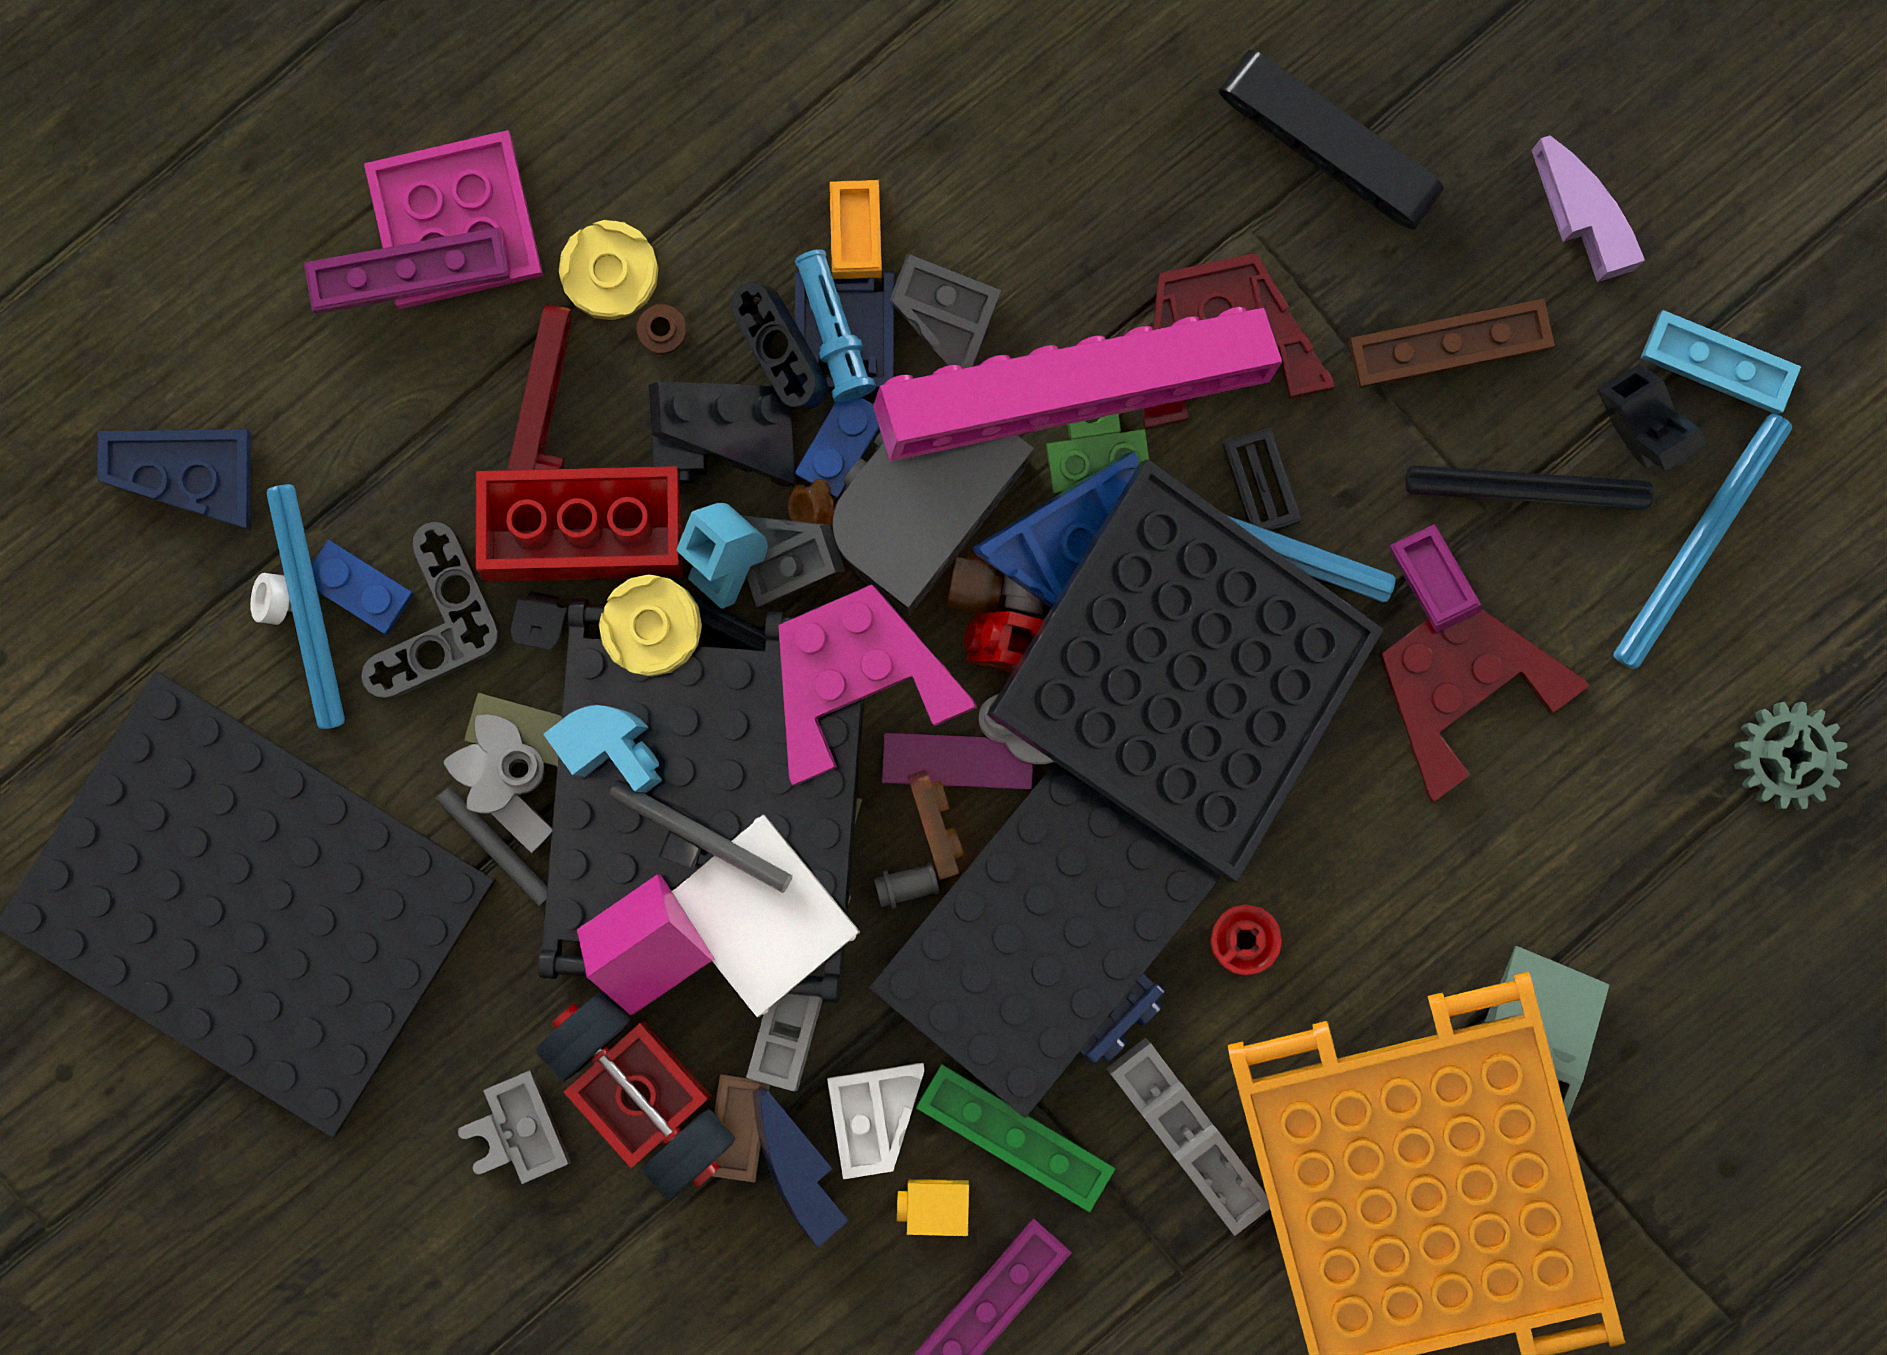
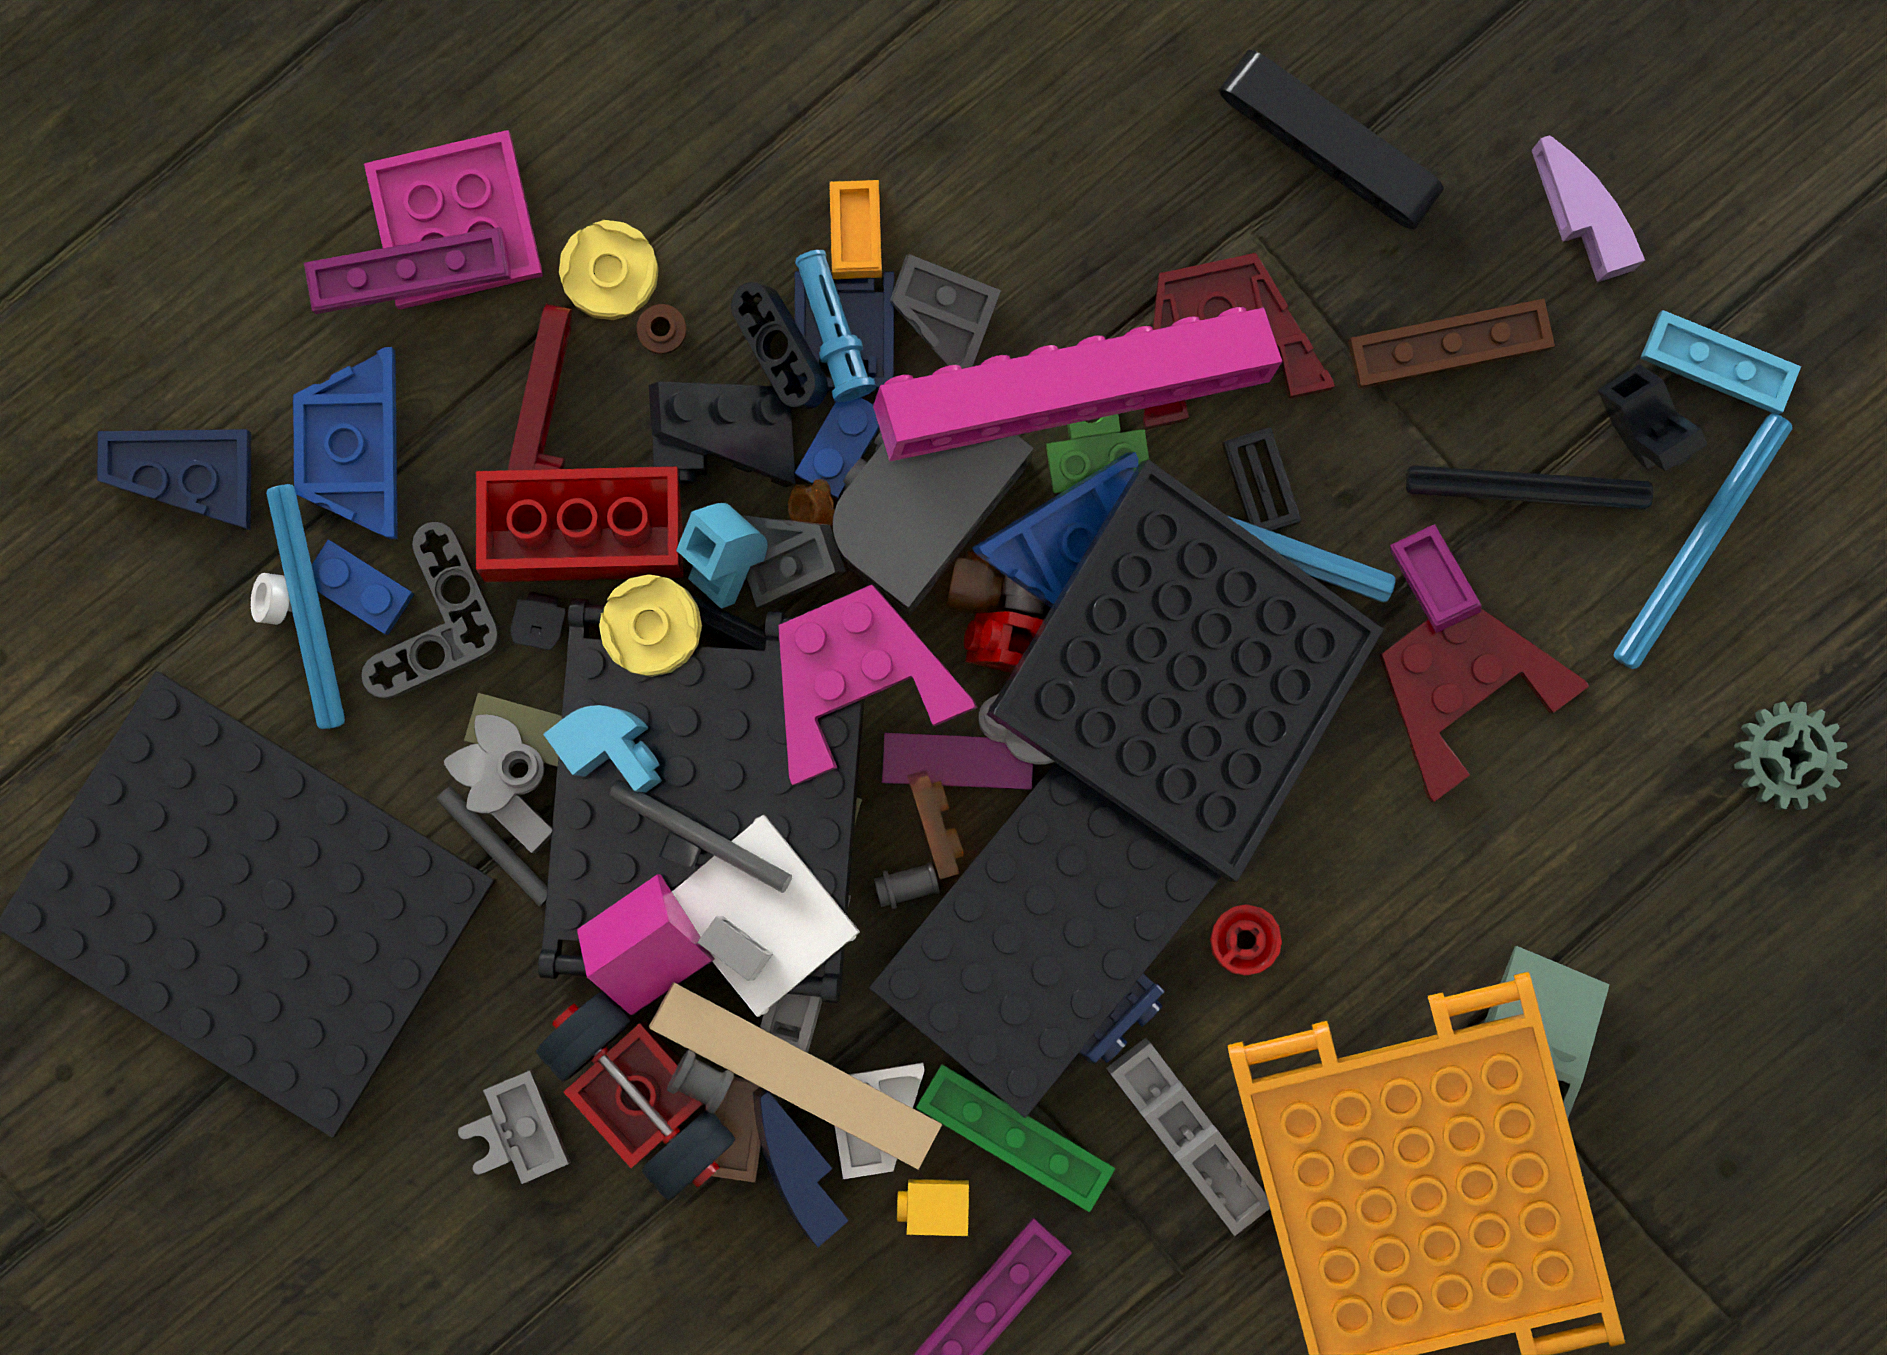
none -> blue wing [293,347,398,539]
none -> tan tile [649,982,942,1170]
none -> dark grey bush [667,1049,734,1114]
none -> light grey piece [697,916,773,981]

